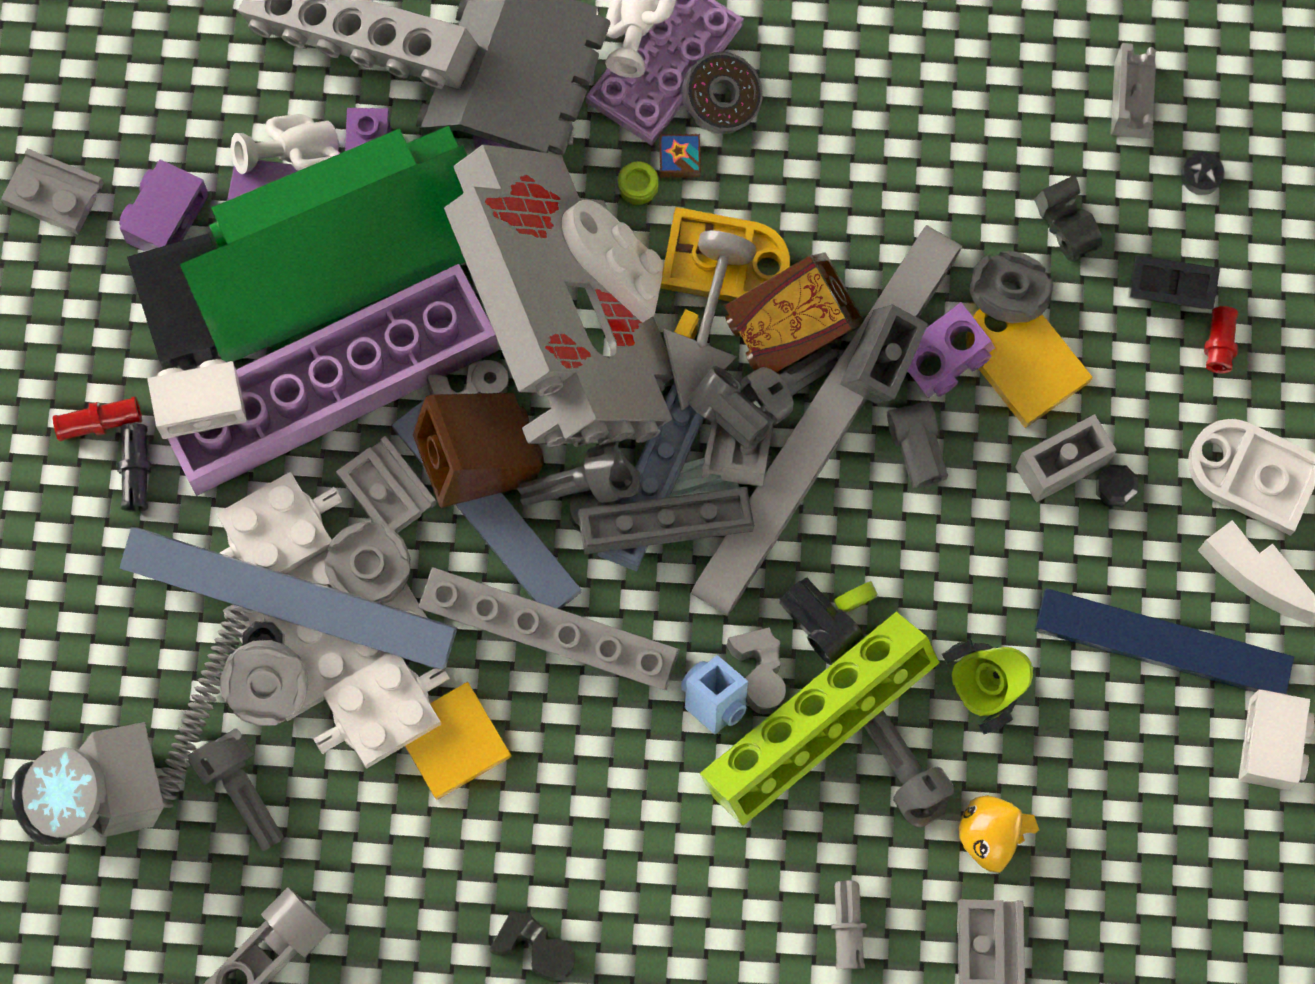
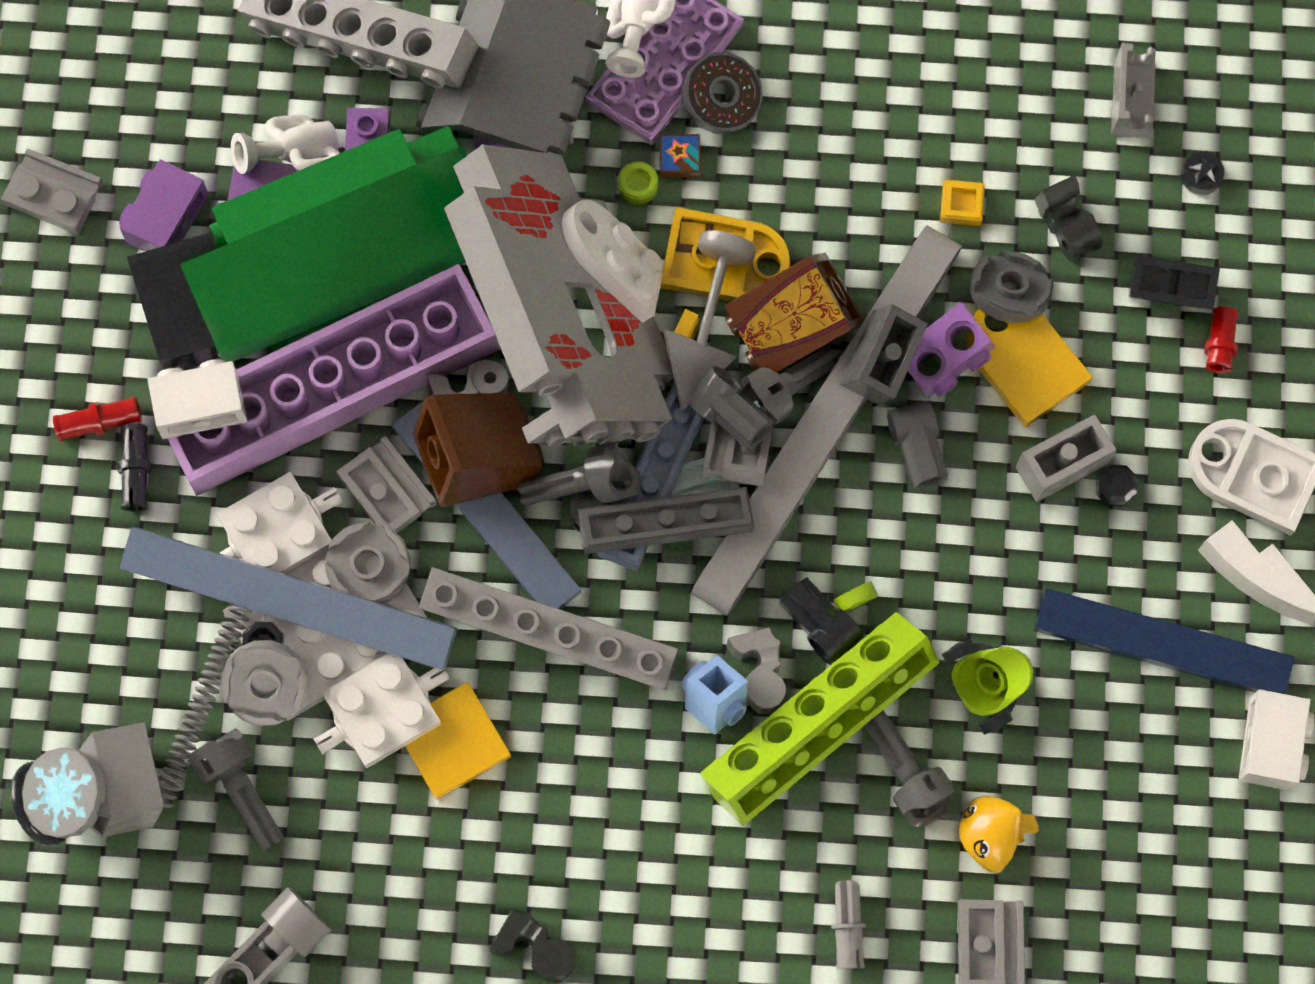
none -> yellow tile [940,179,985,226]

